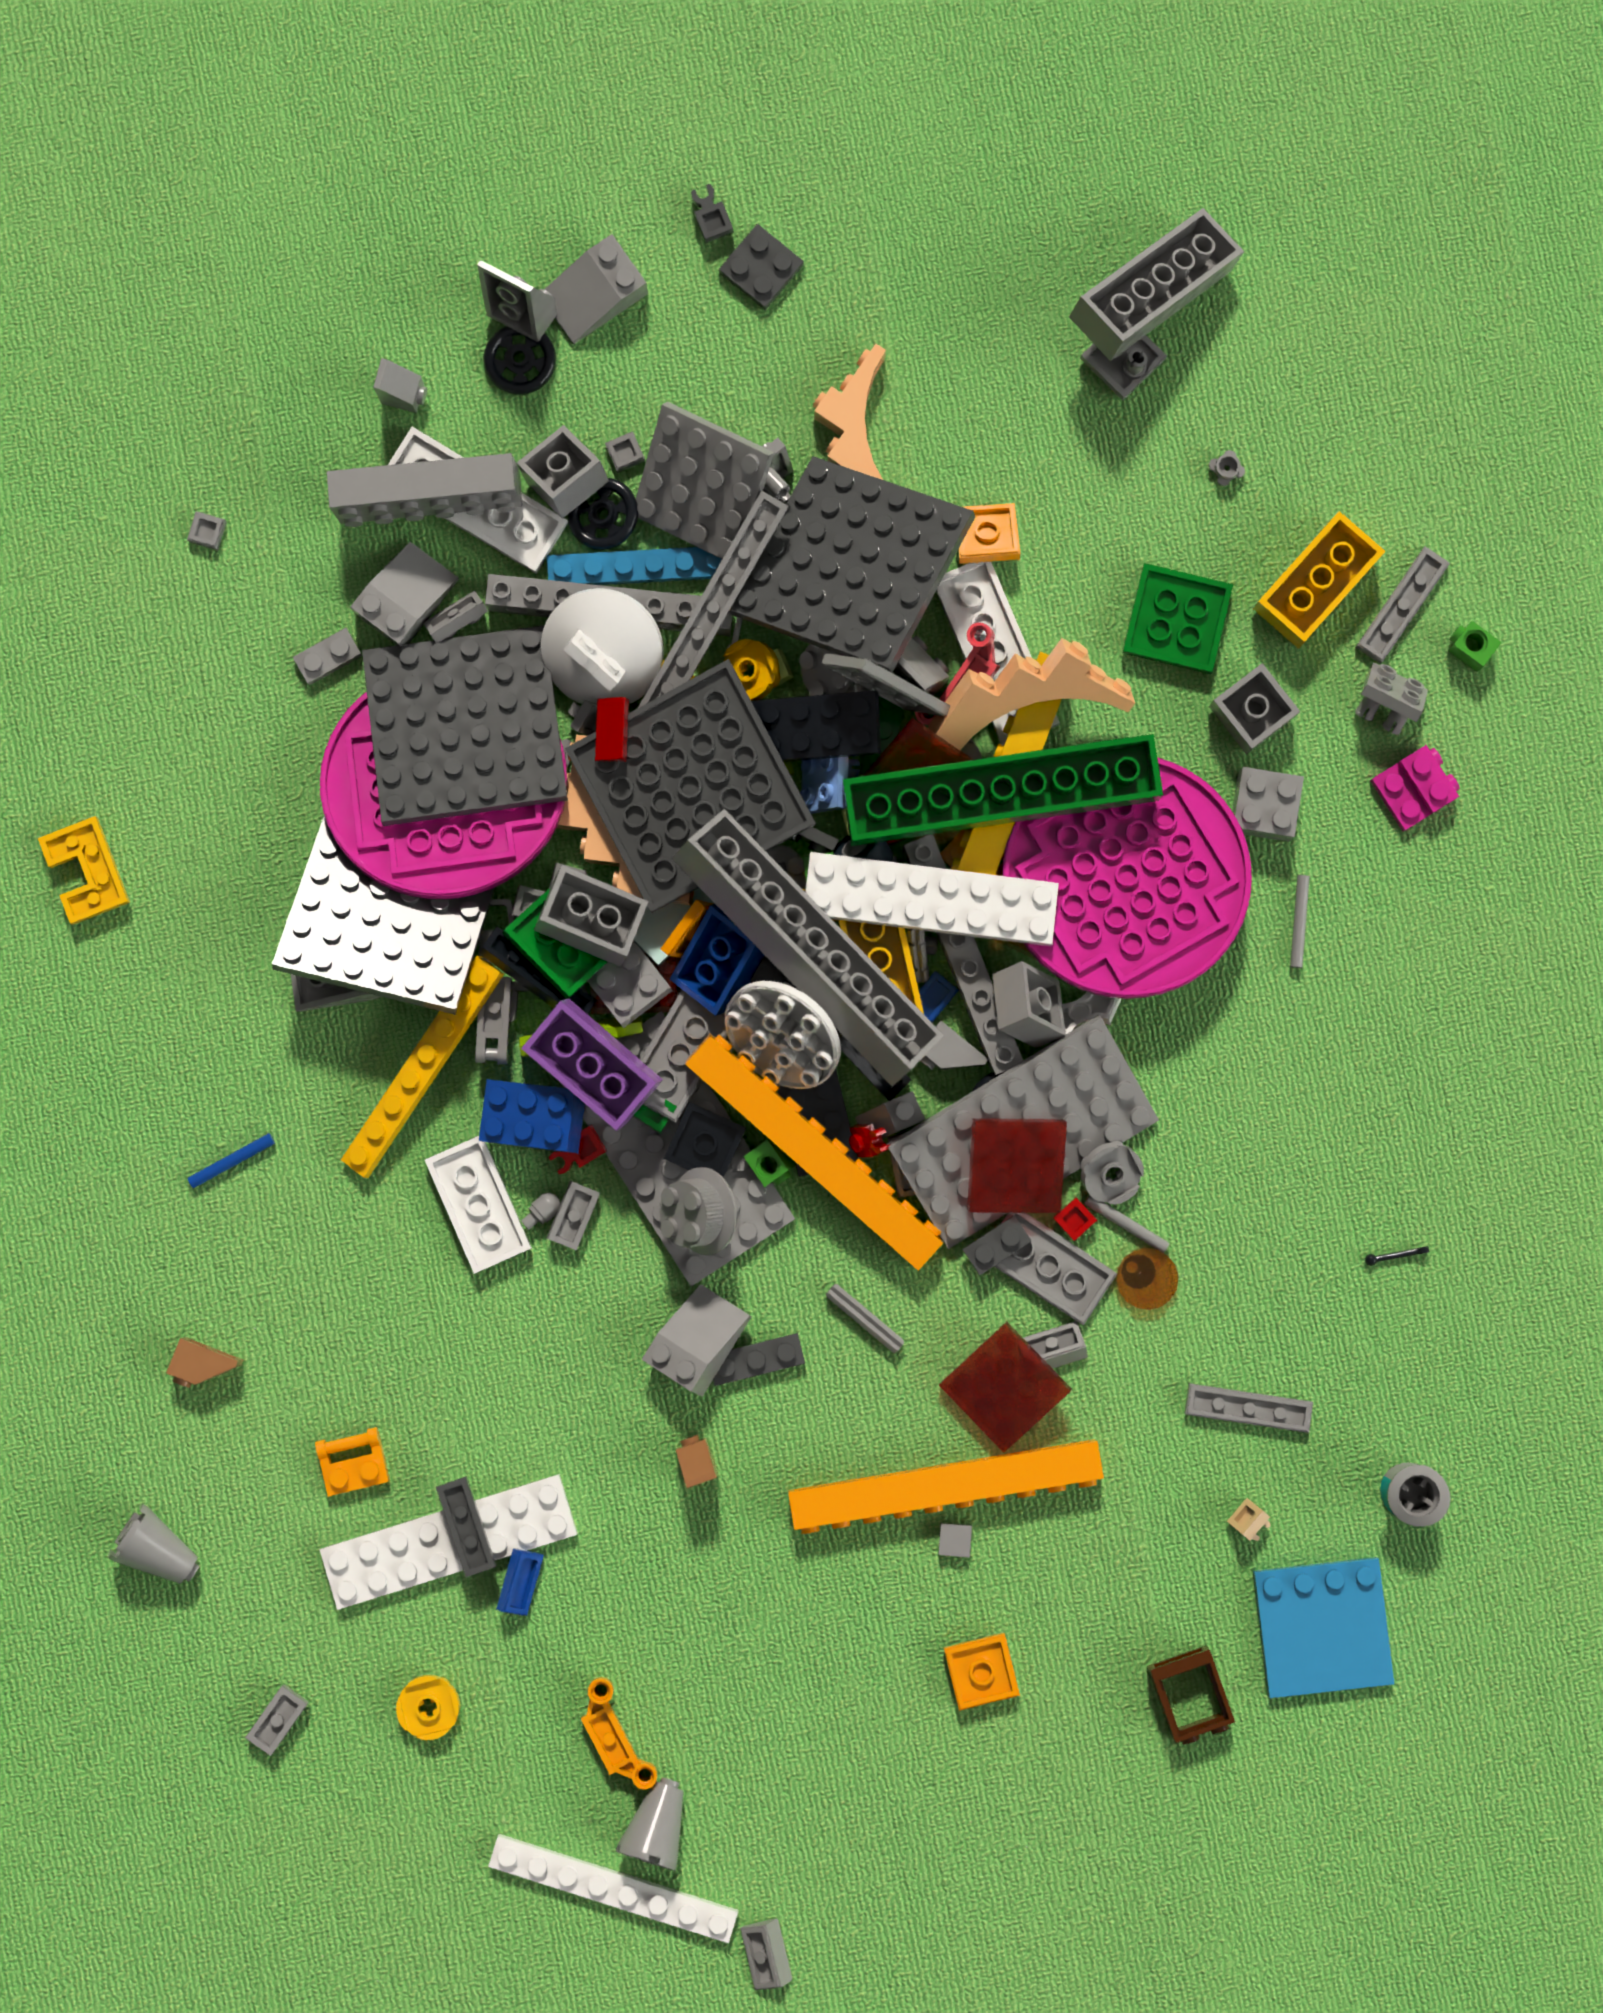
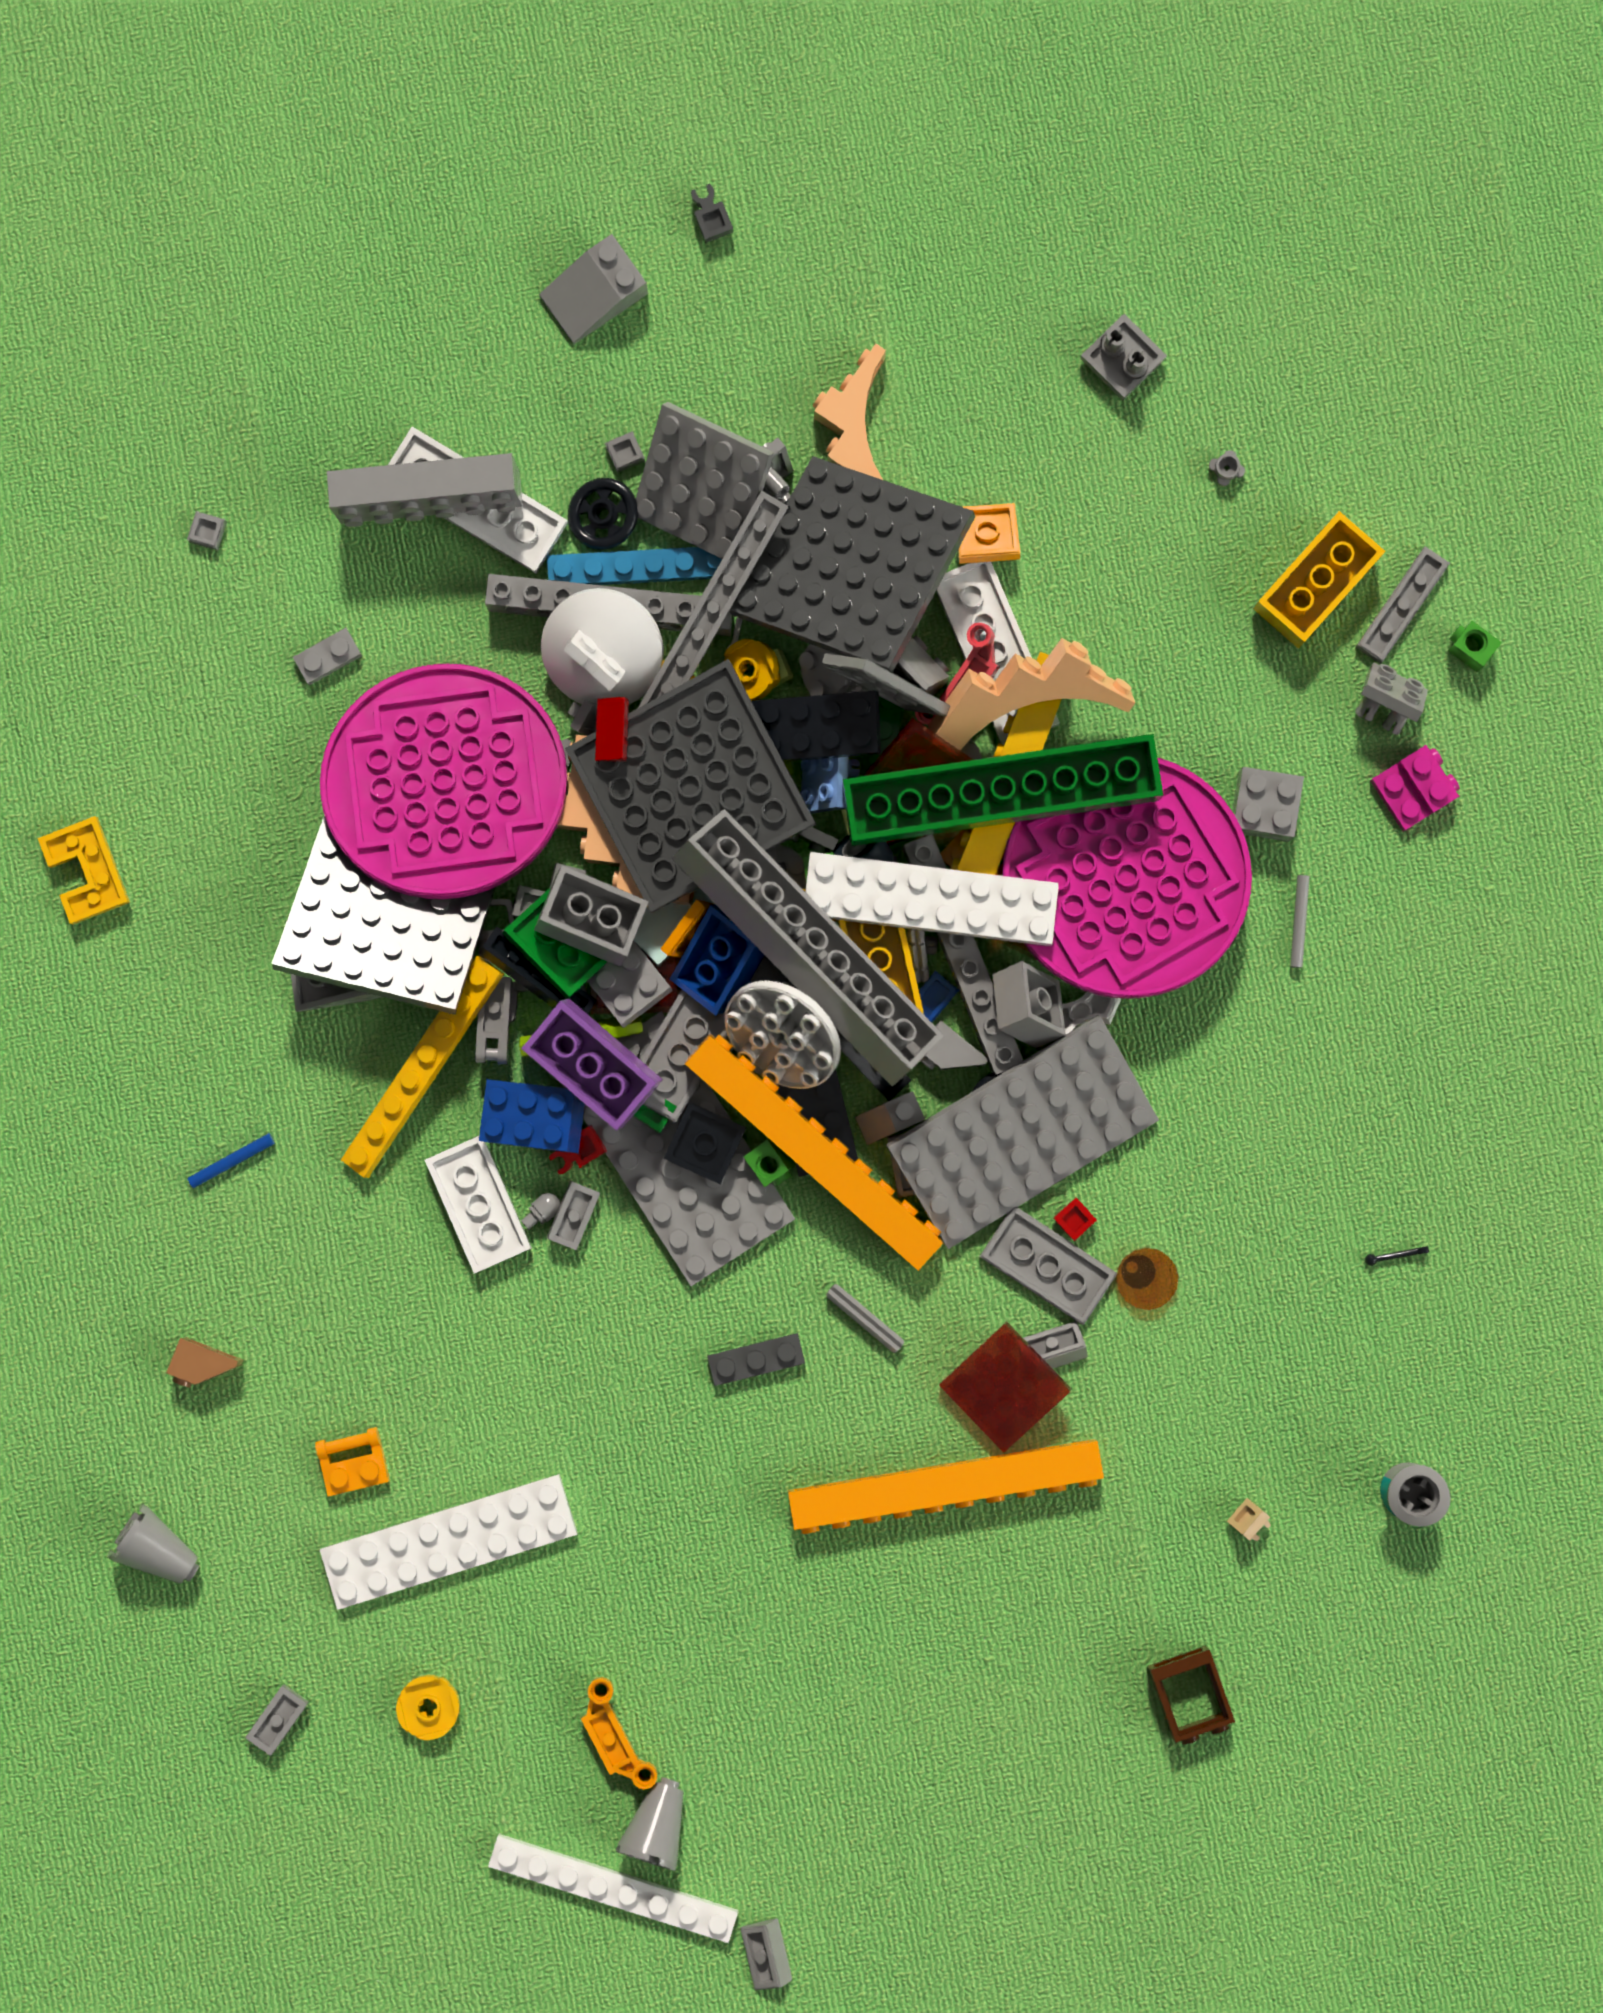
light grey slope [350,542,459,647] -> none
dark grey plate [362,625,568,826] -> none
light grey slope [373,358,427,413] -> none
light grey plate [423,590,488,643] -> none
dark grey plate [436,1476,497,1577] -> none
light grey slope [477,260,557,342] -> none
black plate [483,326,556,395] -> none
blue tile [496,1548,544,1616] -> none
light grey brick [517,425,609,519] -> none
light grey slope [641,1284,752,1396] -> none
light grey piece [659,1167,737,1255] -> none
medium nougat slope [676,1435,718,1488] -> none
dark grey plate [719,224,804,310] -> none
red plate [849,1124,890,1157] -> none
light grey tile [938,1523,972,1558] -> none
light orange plate [943,1632,1020,1711] -> none
dark grey plate [962,1215,1031,1275] -> none
clear red plate [967,1118,1067,1213] -> none
light grey brick [1069,208,1244,361] -> none
light grey plate [1080,1141,1144,1205] -> none
light grey bar [1084,1195,1170,1253] -> none
green plate [1122,563,1233,675] -> none
light grey tile [1184,1383,1313,1433] -> none
light grey brick [1209,663,1300,755] -> none
dark azure plate [1253,1557,1394,1698] -> none

